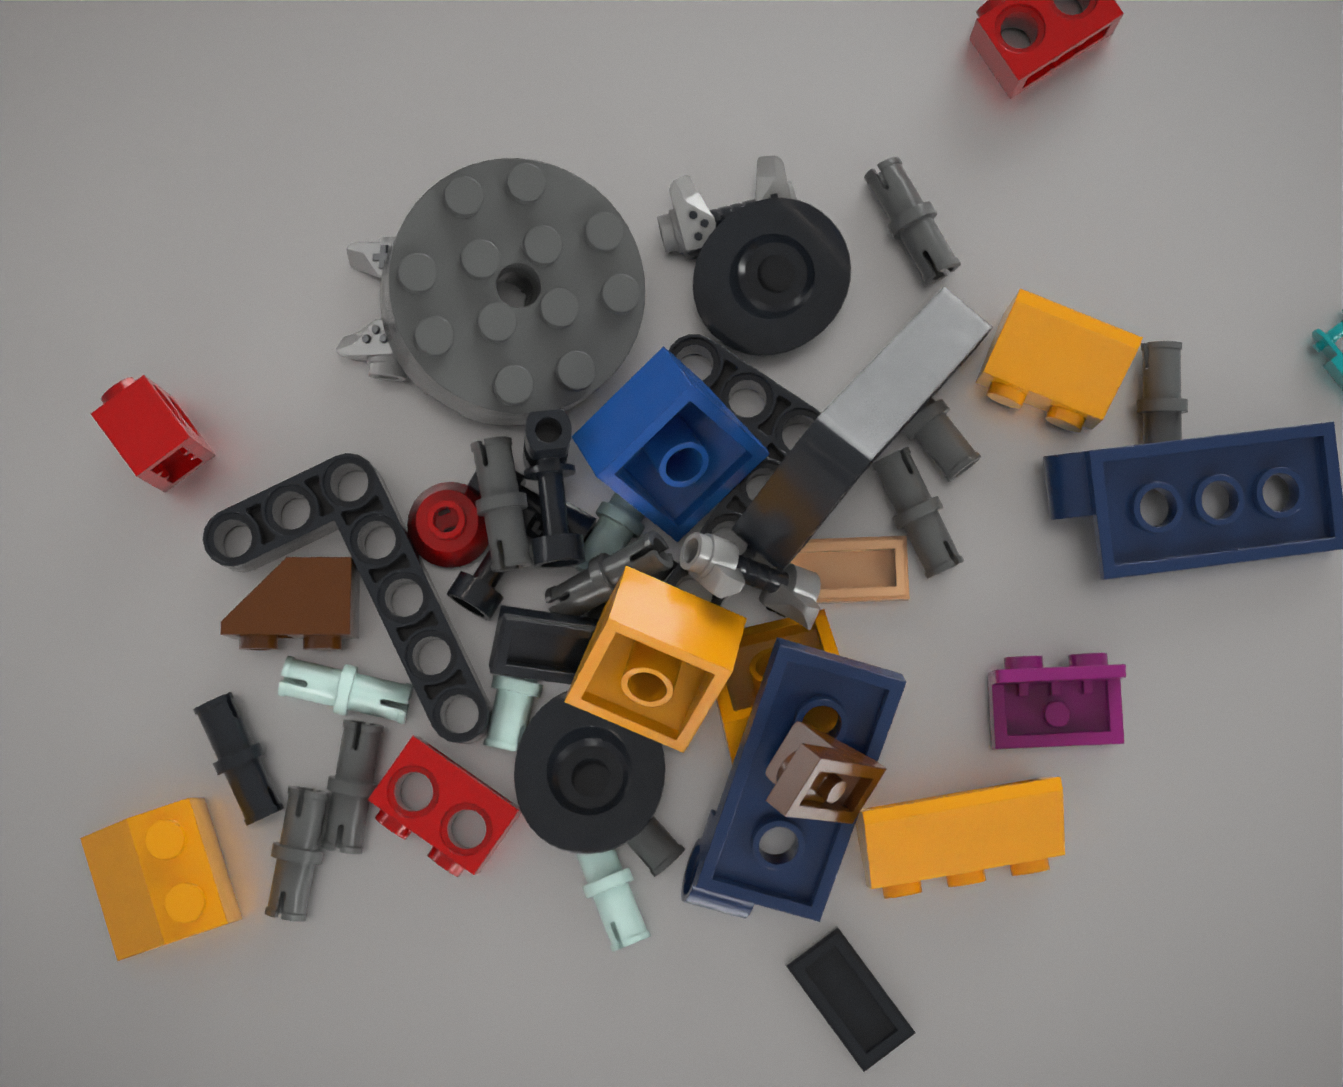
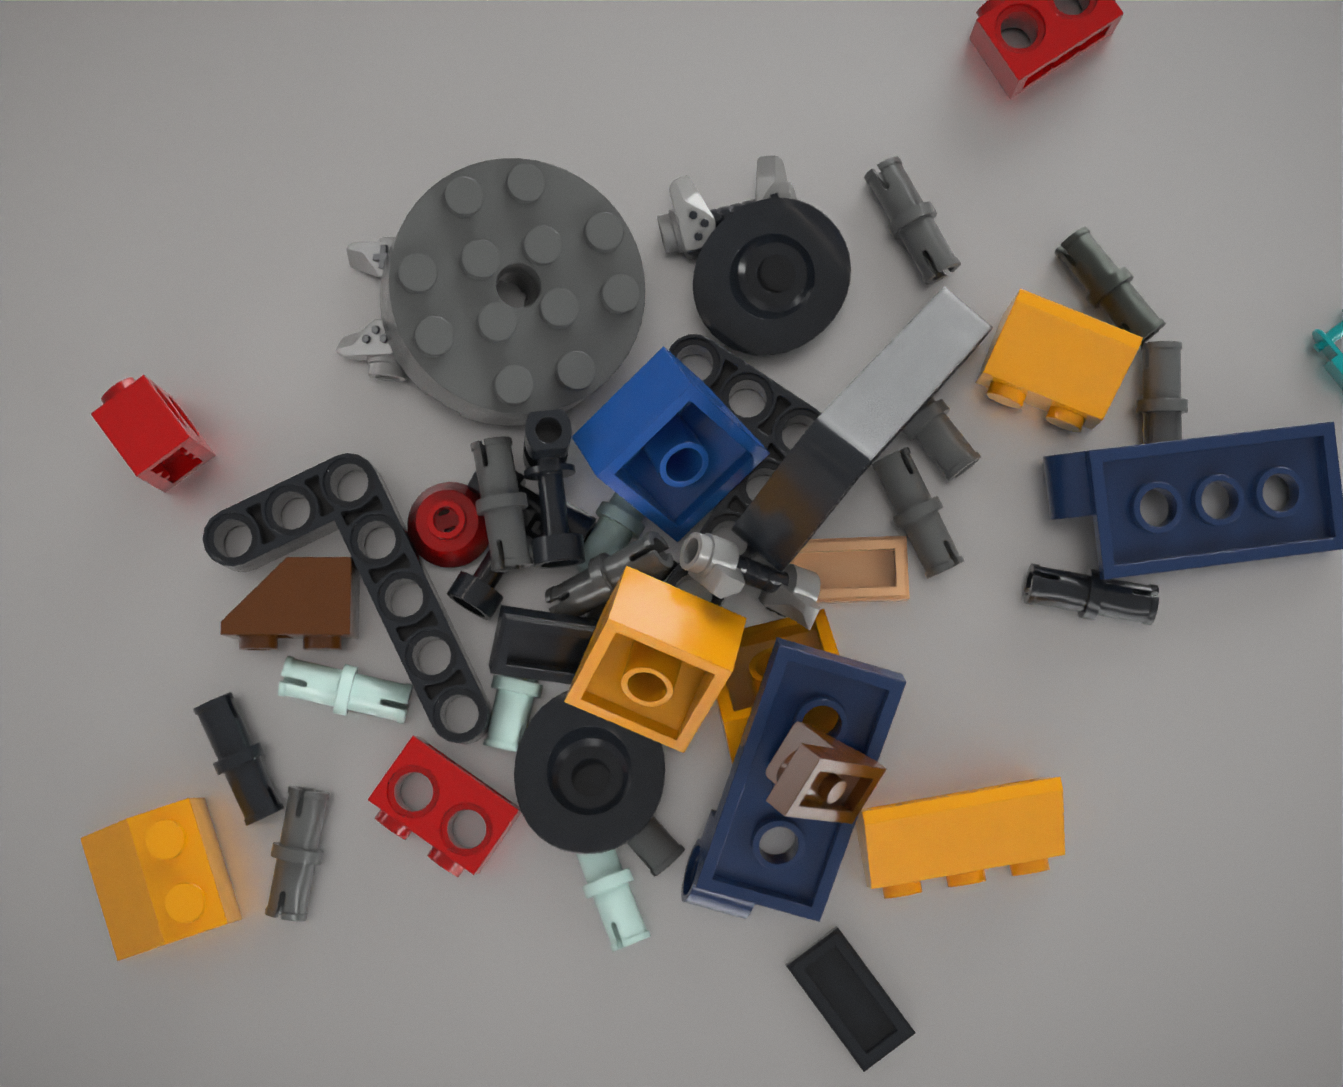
dark grey pin [321,720,384,854] -> none
magenta bracket [988,653,1126,750] -> none
none -> black pin [1023,563,1159,625]
none -> pearl dark grey pin [1054,227,1166,343]

